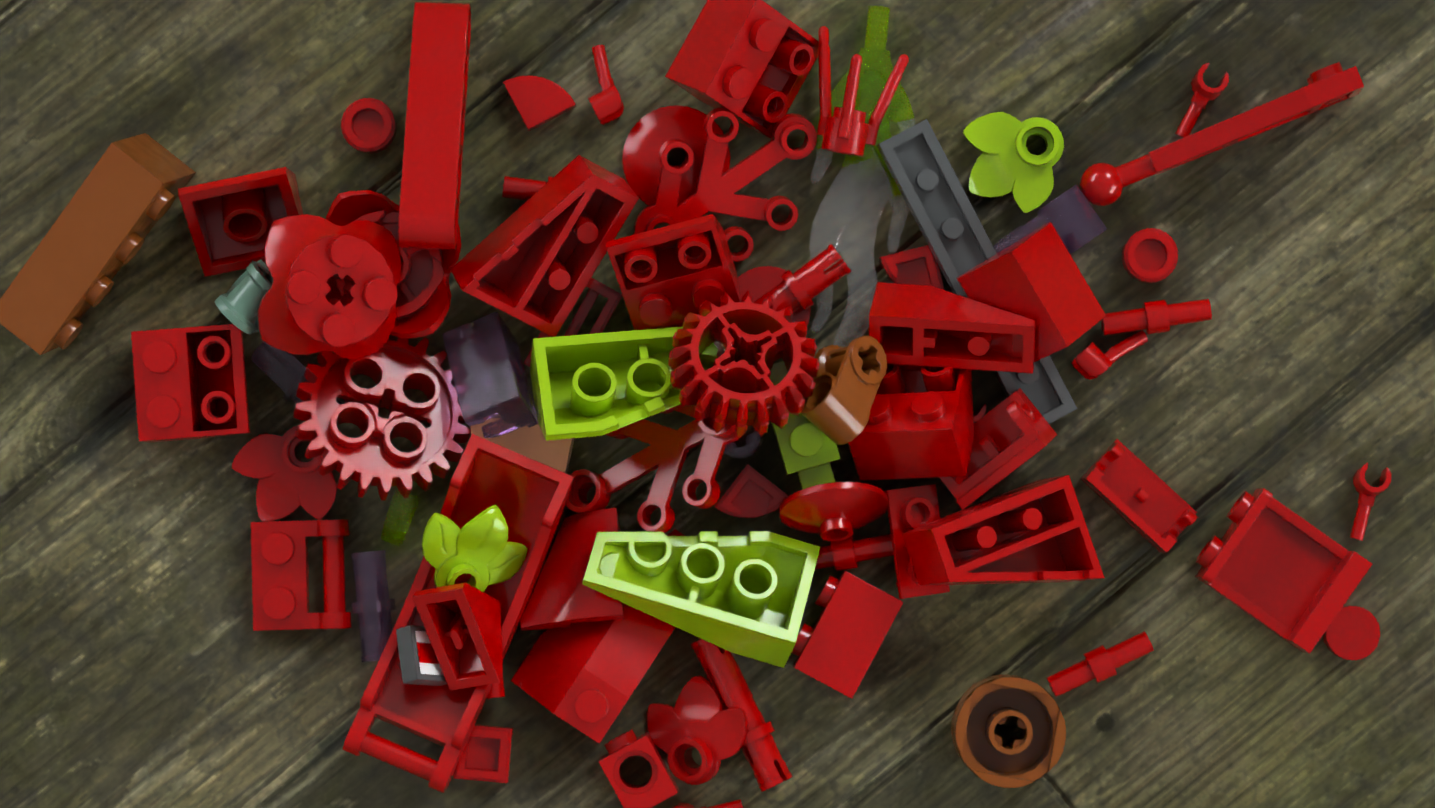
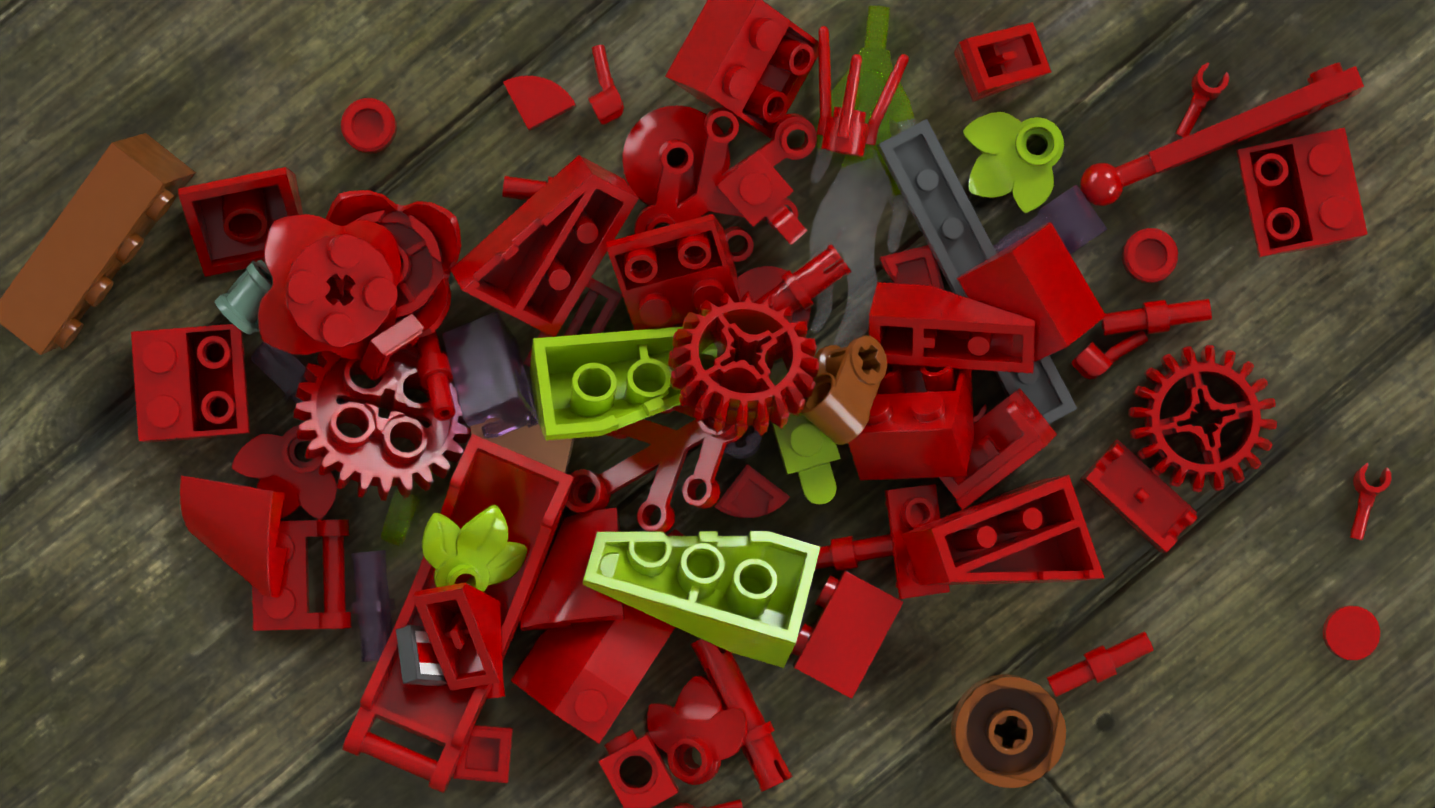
red beam [398,2,471,250] -> none
red dish [779,482,889,541] -> none
red panel [1195,488,1373,654] -> none
none -> red slope [180,475,287,598]
none -> red tile [359,314,424,381]
none -> red bar [417,331,456,421]
none -> red plate [717,150,808,245]
none -> red slope [954,22,1052,102]
none -> red gear [1128,345,1277,492]
none -> red slope [1236,127,1368,257]

